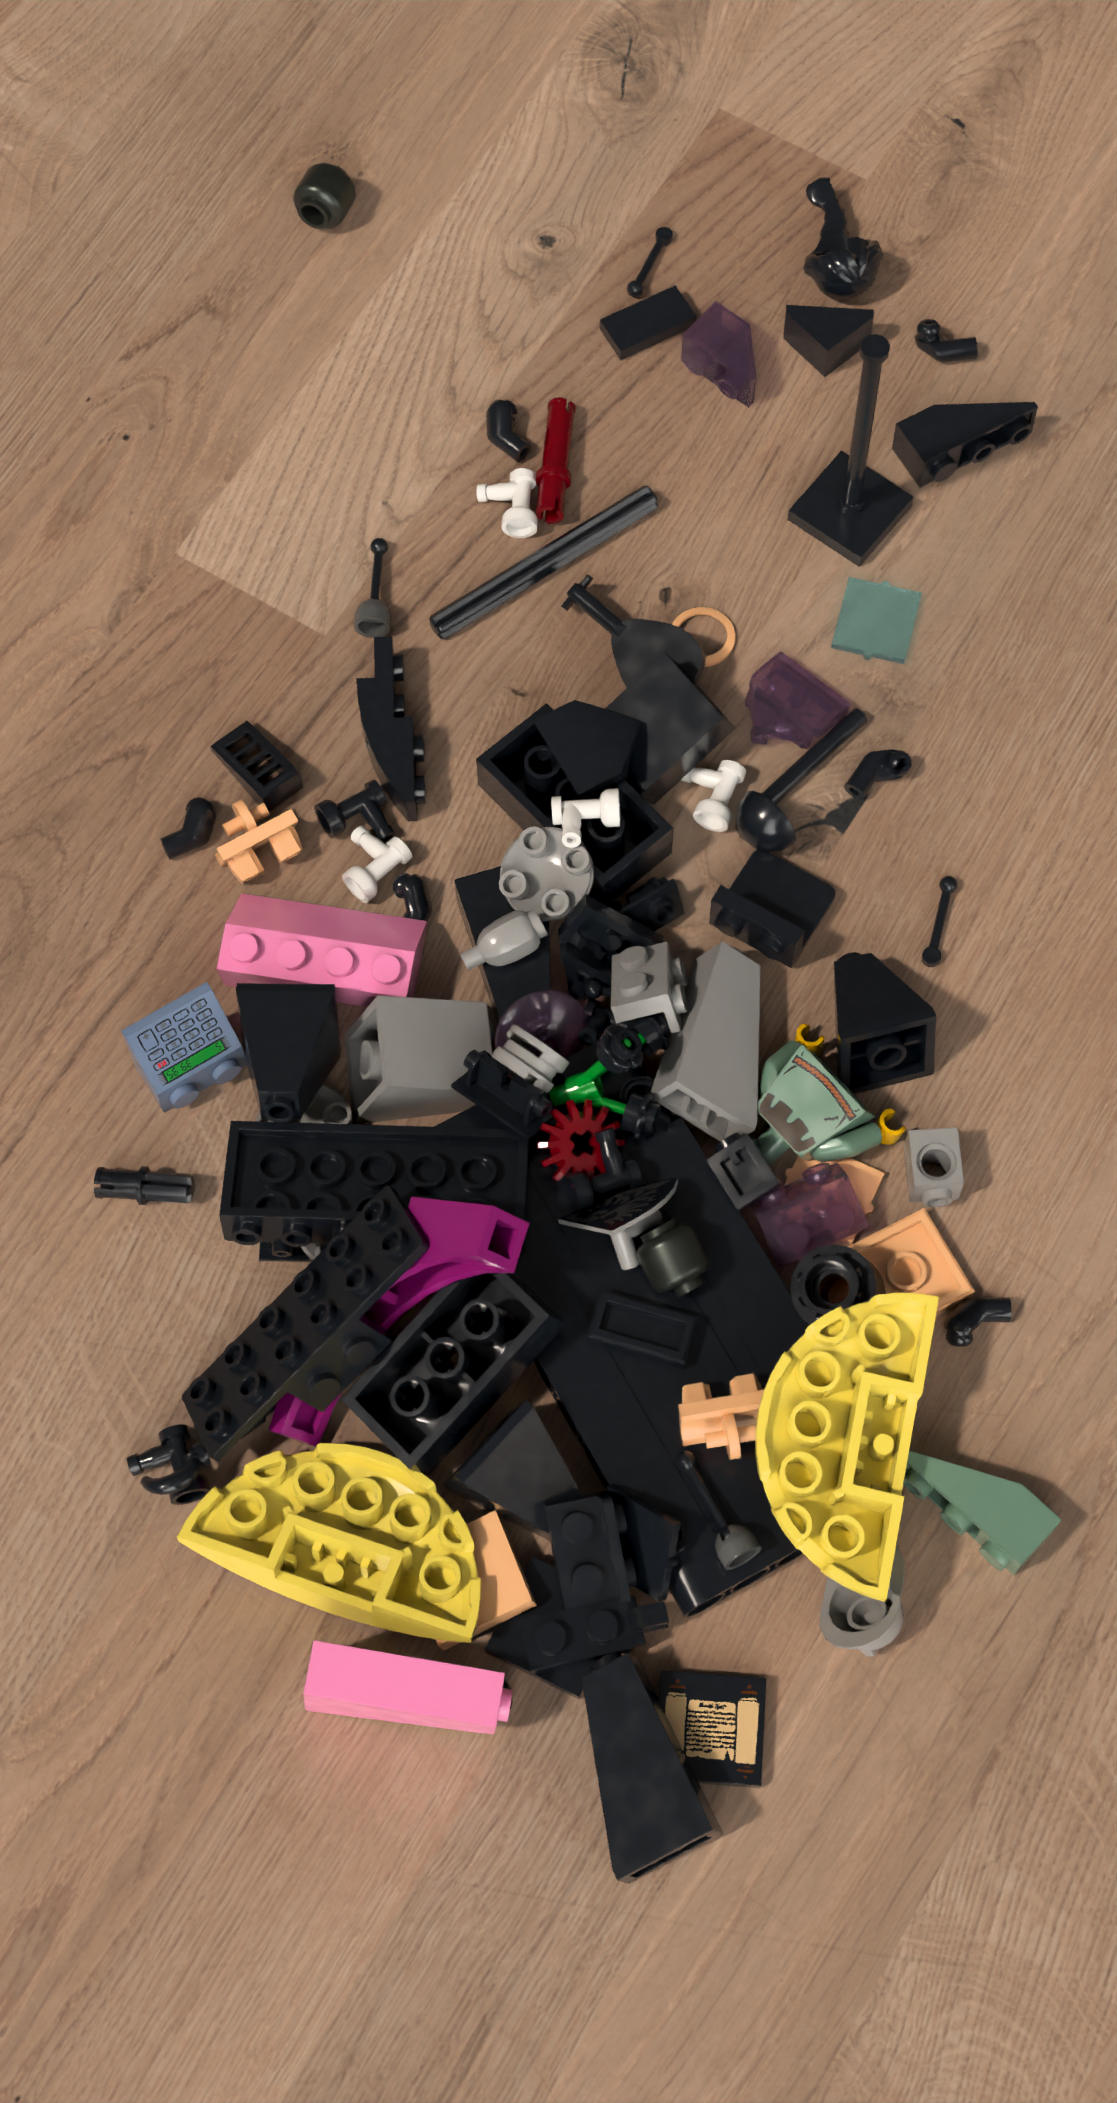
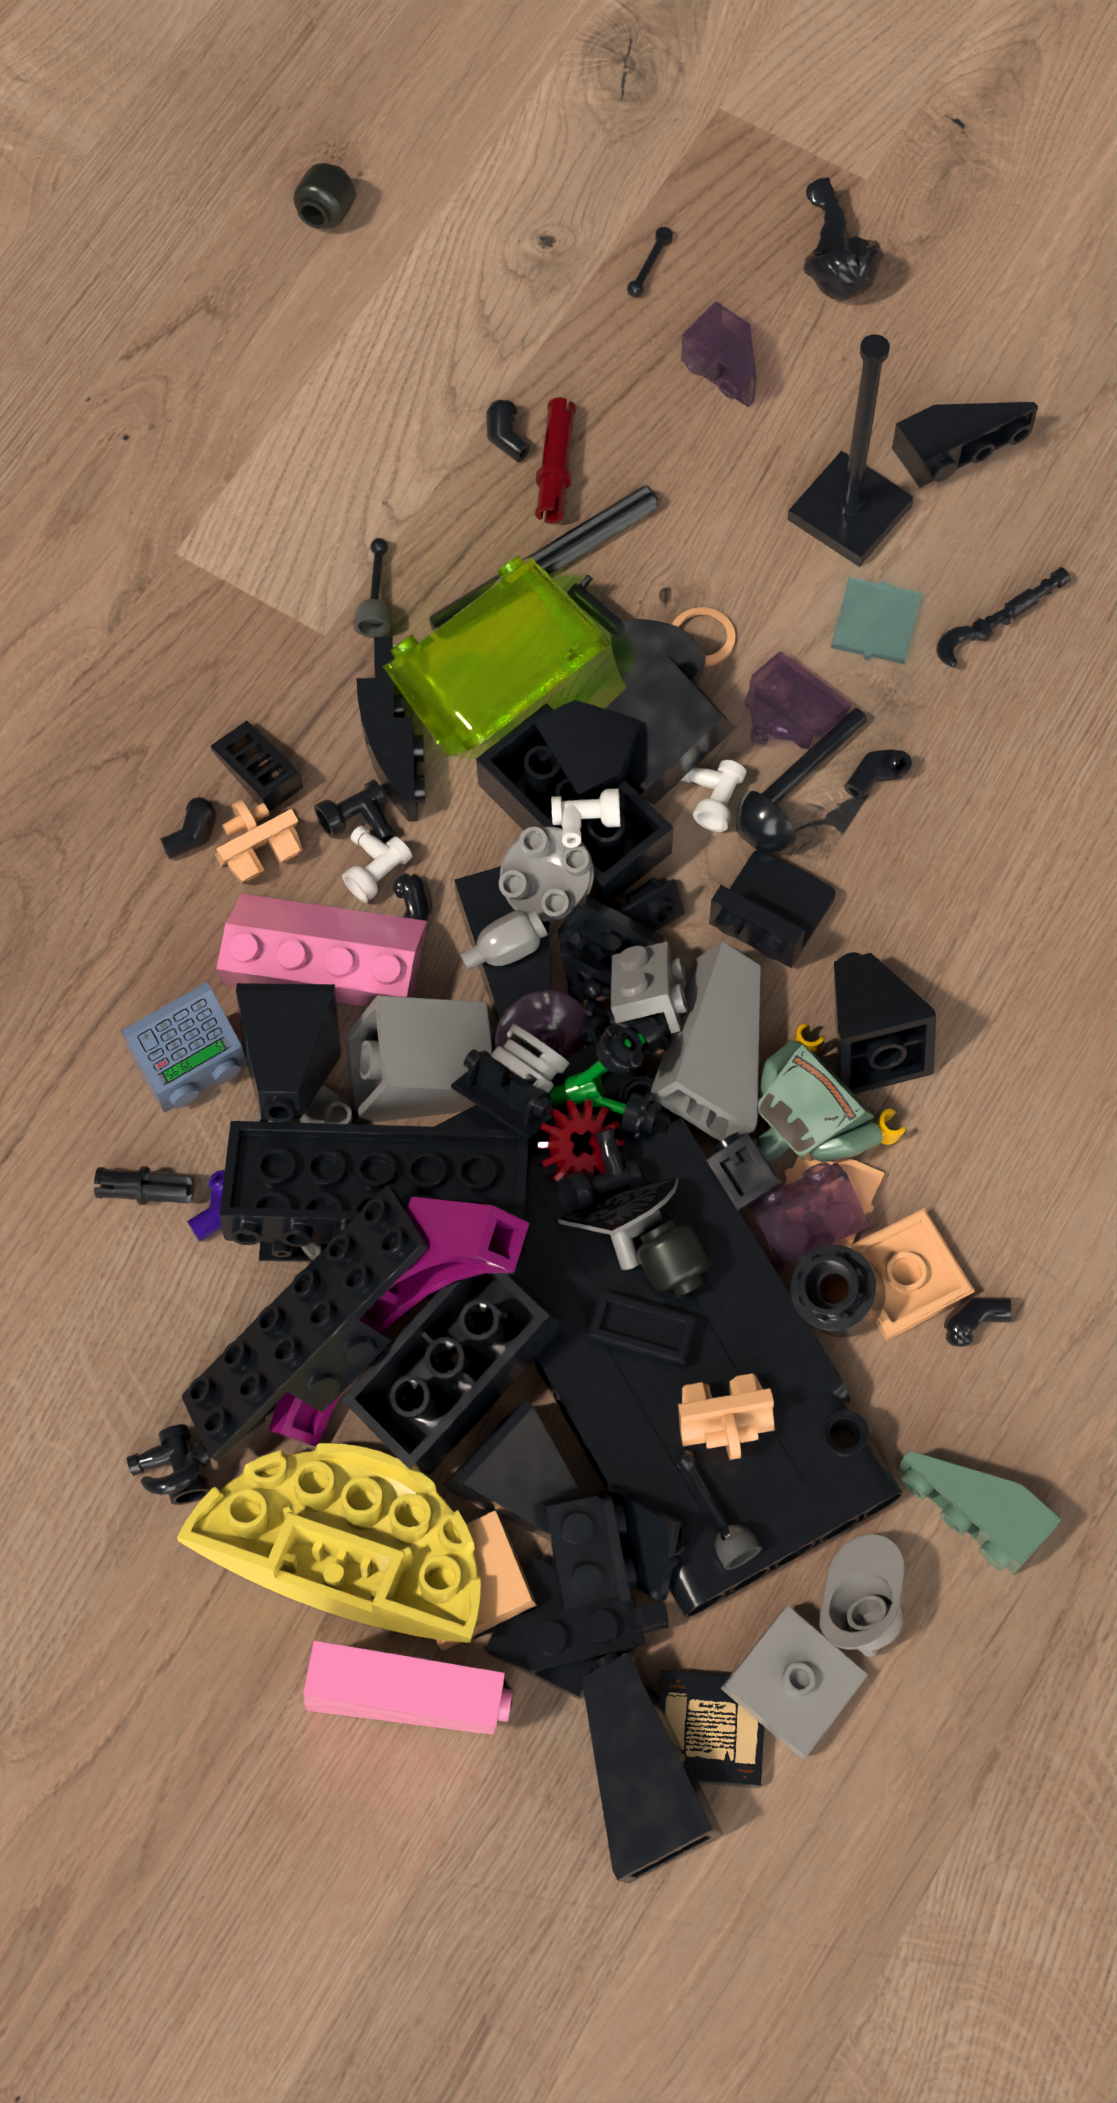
white piece [477,468,538,538] -> none
black tile [600,285,697,360] -> none
light yellow brick [755,1293,939,1602] -> none
black slope [783,305,874,377] -> none
light grey brick [903,1127,964,1207] -> none
black arm [915,319,978,363] -> none
black hinge [922,876,958,967] -> none
none -> dark purple arm [187,1170,225,1242]
none -> clear neon green windscreen [383,555,610,757]
none -> light grey plate [720,1605,868,1759]
none -> black piece [936,567,1071,667]

